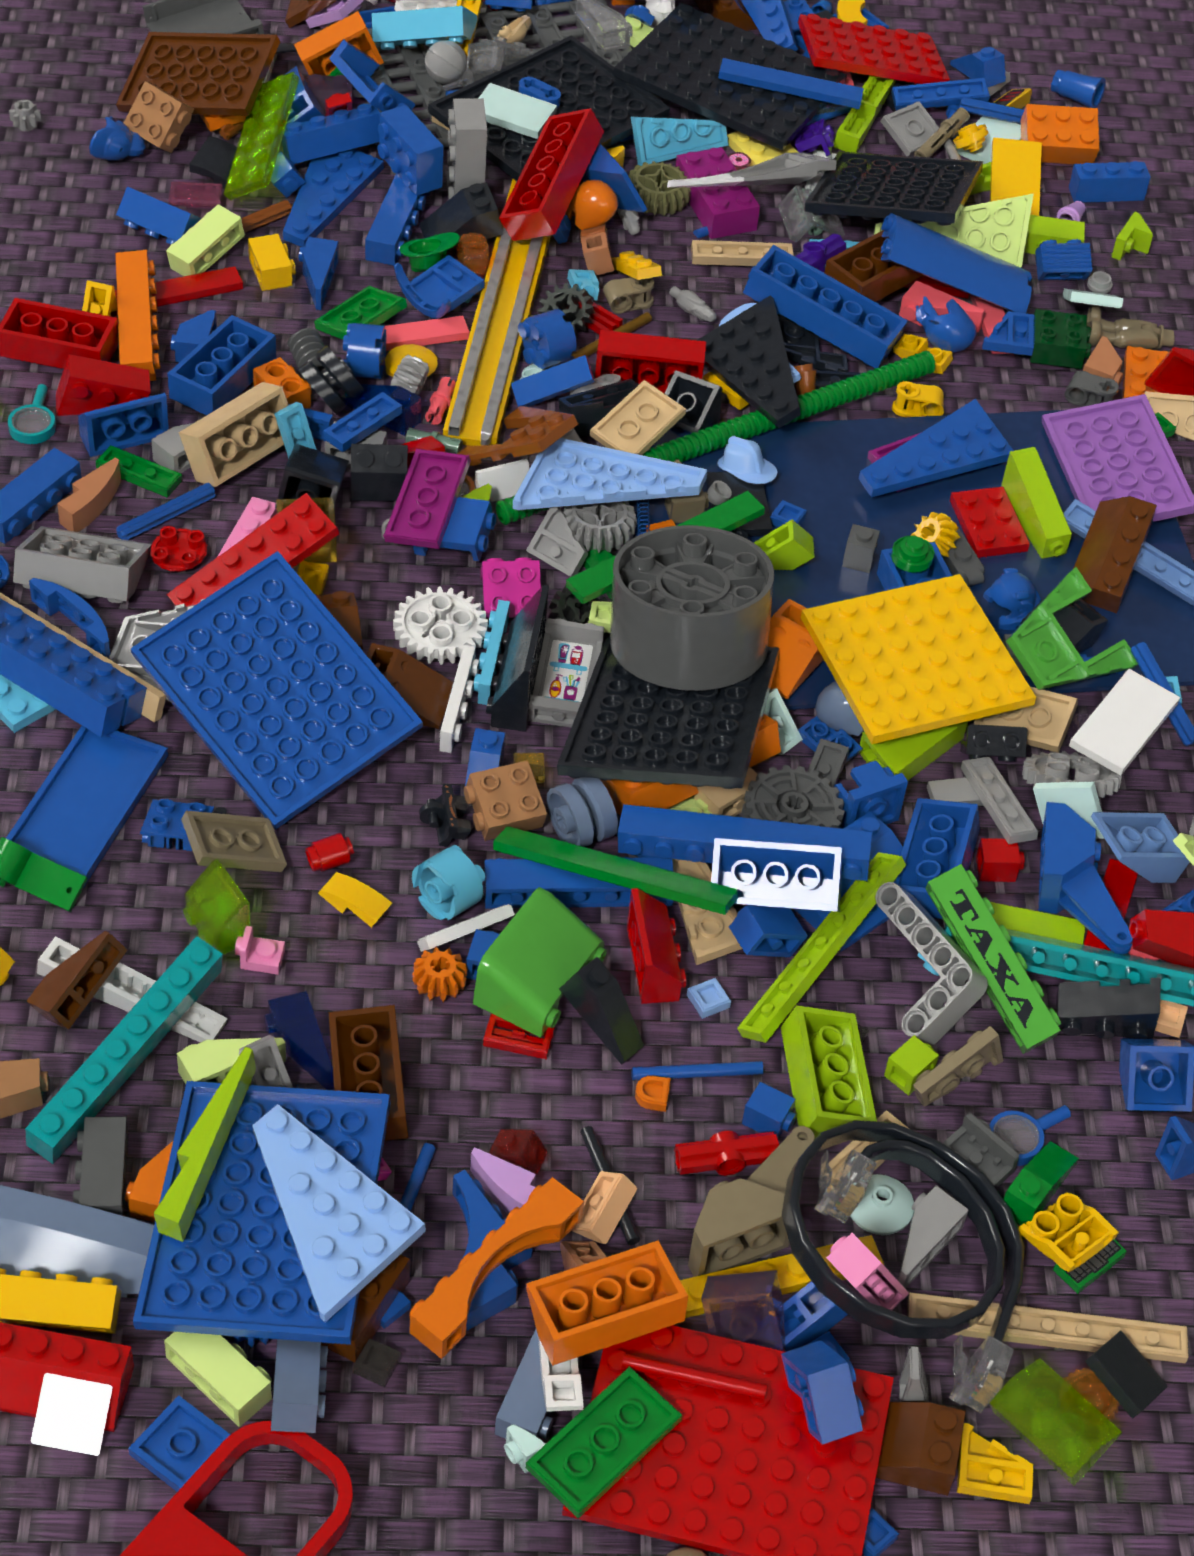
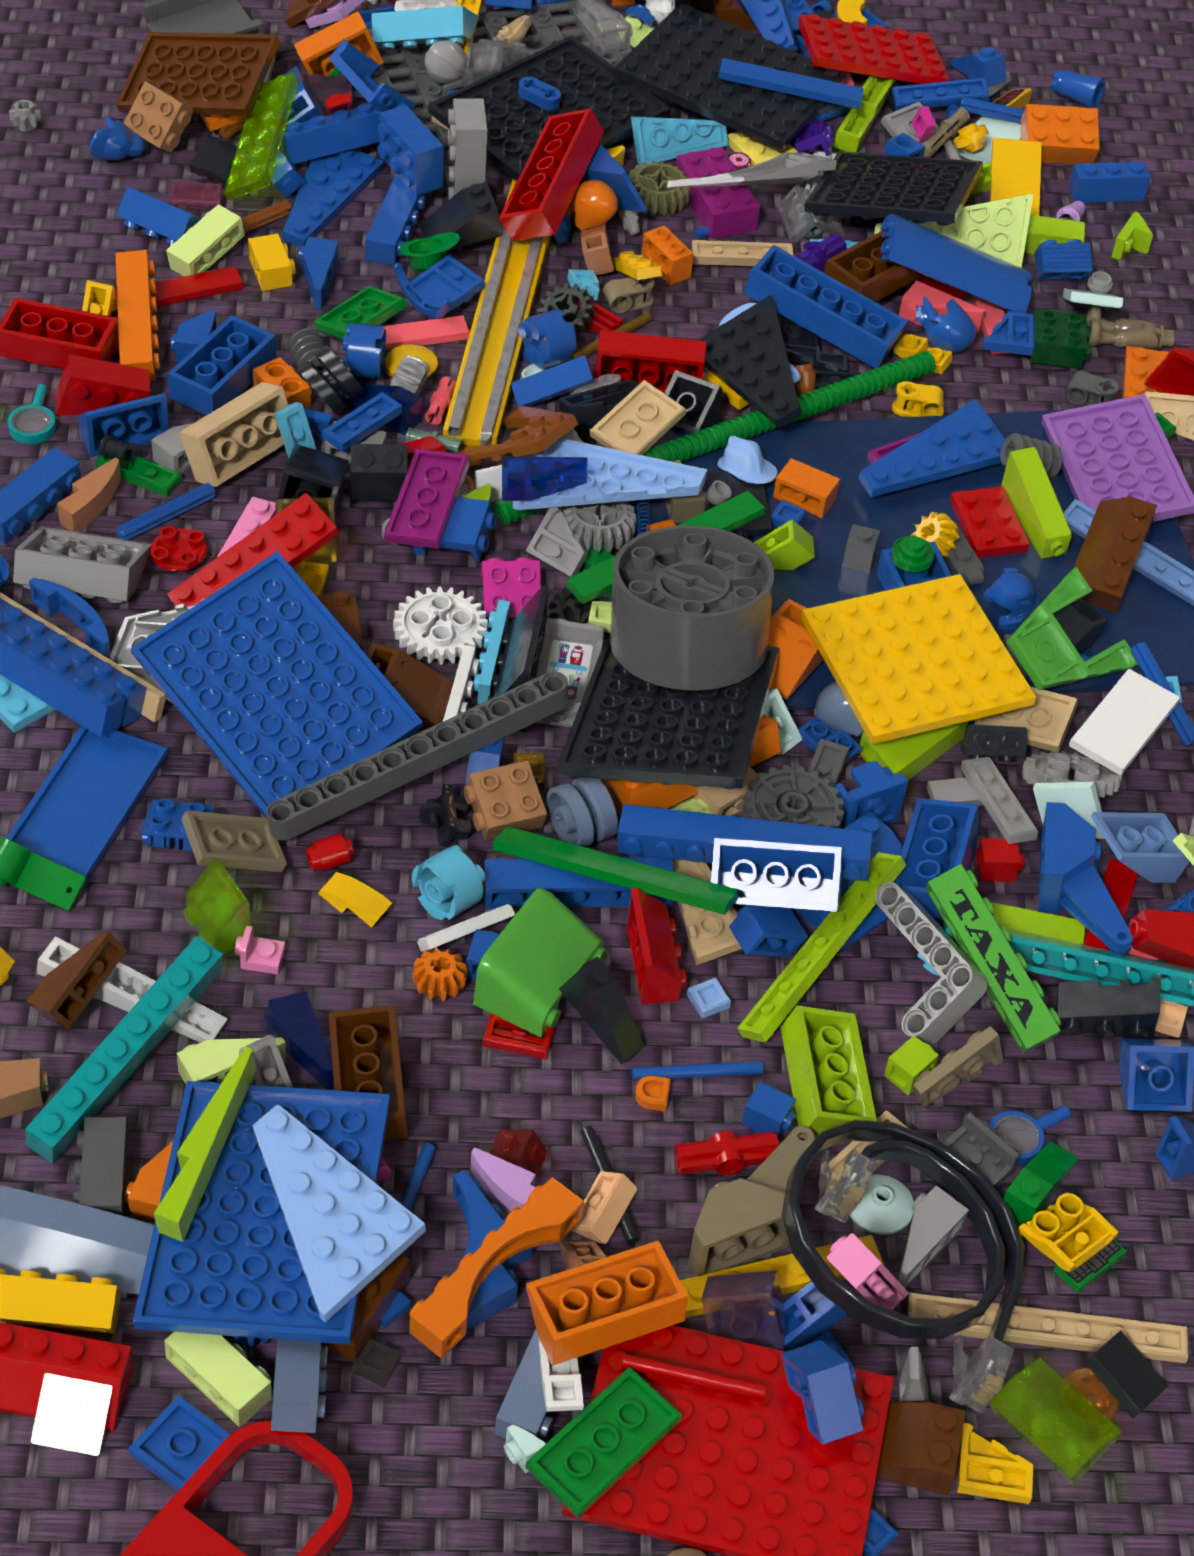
clear orange gear [457,233,490,276] -> none
light aqua tile [478,83,557,139] -> none
light grey piece [669,286,717,322] -> none
nougat slope [1083,336,1123,391] -> none
none -> black bush [98,433,136,467]
none -> dark grey beam [266,671,568,840]
none -> clear blue slope [502,457,587,501]
none -> orange brick [642,225,694,286]
none -> orange brick [773,458,840,518]
none -> blue brick [885,132,925,157]
none -> dark pink plate [912,106,936,141]
none -> dark grey piece [1000,433,1062,479]

